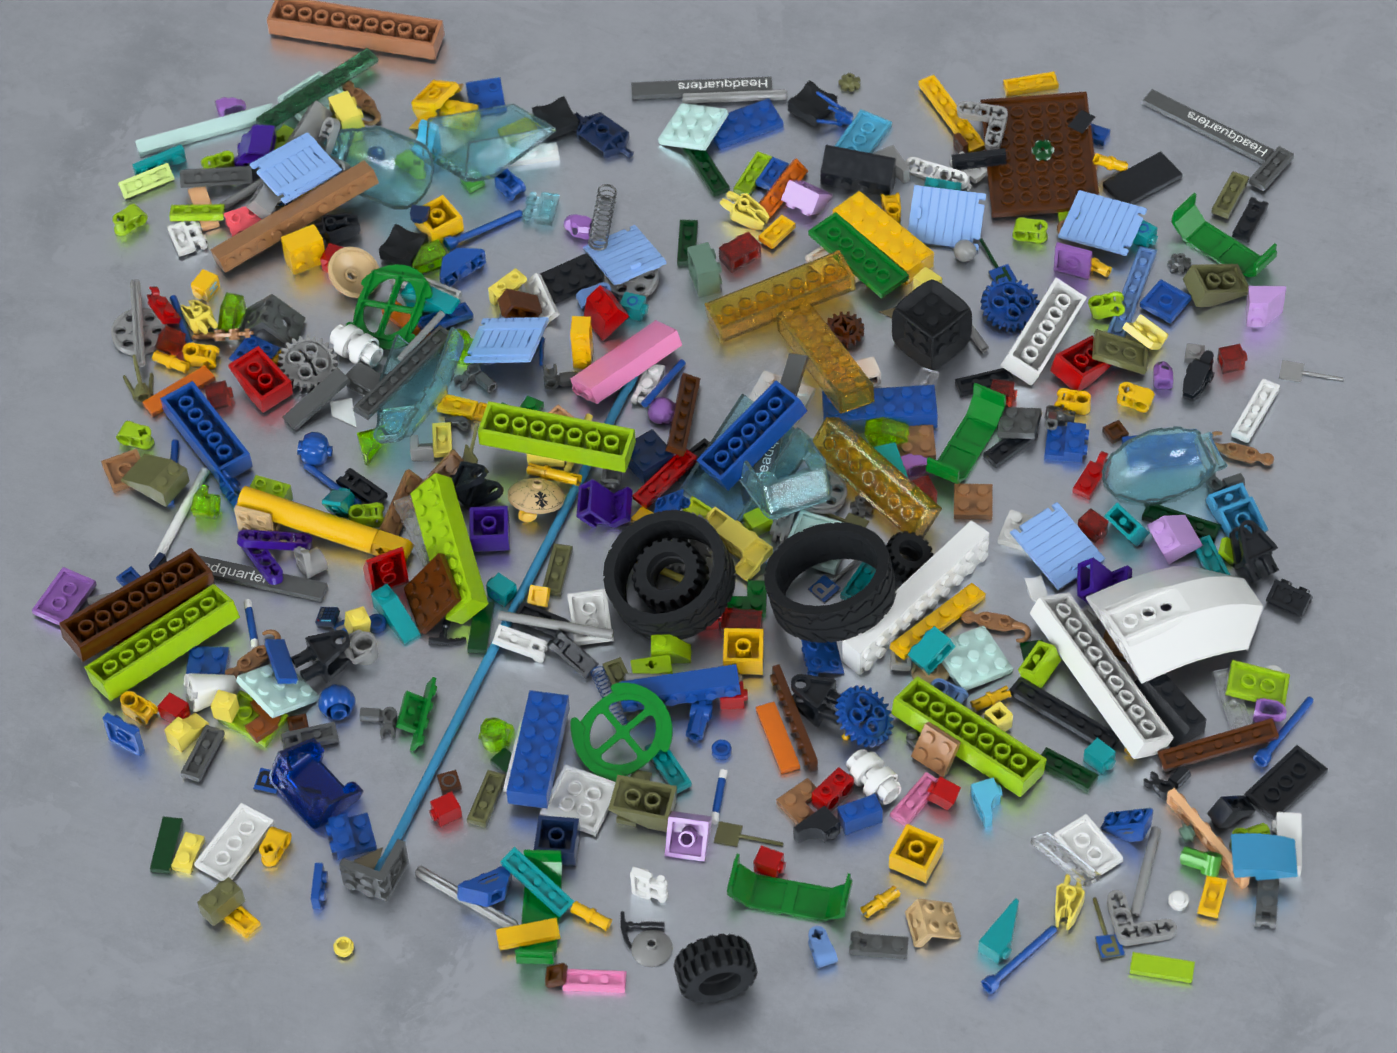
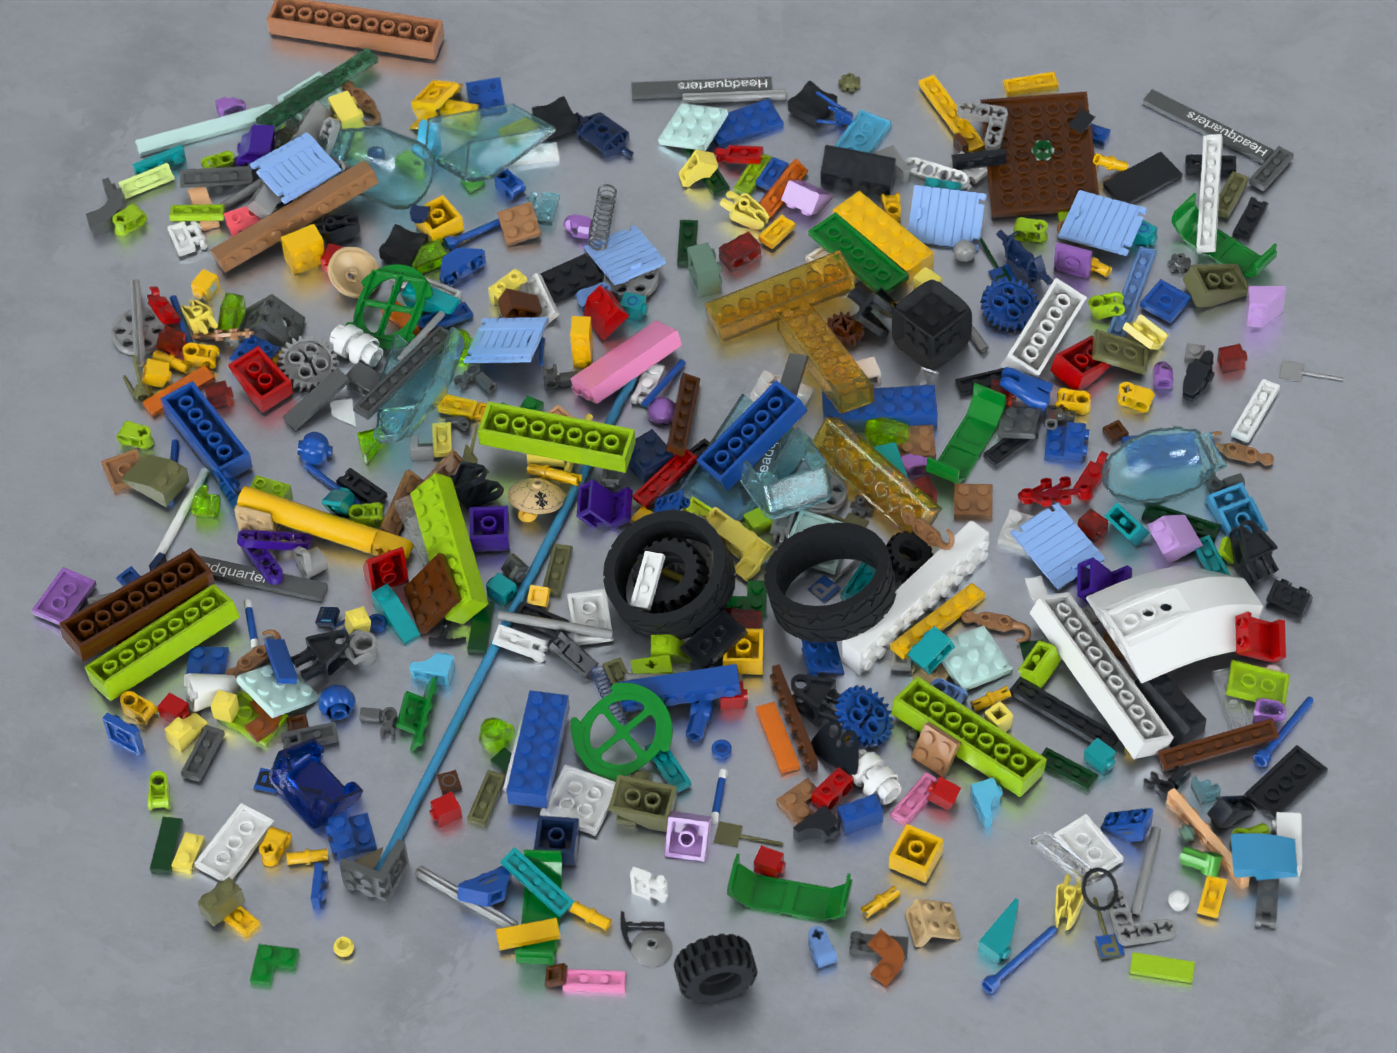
none -> dark grey arch [86,177,125,238]
none -> yellow brick [142,358,171,388]
none -> lime piece [148,771,170,811]
none -> green plate [250,944,300,986]
none -> clear smoke plate [274,120,299,148]
none -> yellow pin [286,848,328,866]
none -> medium azure arch [410,652,455,686]
none -> medium nougat plate [497,201,542,246]
none -> dark grey bracket [501,554,529,583]
none -> white plate [630,551,665,611]
none -> light yellow arch [678,149,718,188]
none -> black tile [680,609,748,669]
none -> red plate [714,145,764,164]
none -> black piece [811,720,859,775]
none -> black piece [847,285,898,339]
none -> dark orange plate [867,929,904,988]
none -> medium nougat piece [903,511,955,550]
none -> dark blue plate [996,230,1053,285]
none -> blue piece [1000,367,1053,413]
none -> red plant [1018,476,1093,507]
none -> black tyre [1081,868,1118,911]
none -> black plate [1185,154,1236,175]
none -> clear light blue panel [1191,776,1221,806]
none -> white plate [1196,134,1223,253]
none -> red panel [1235,611,1286,663]

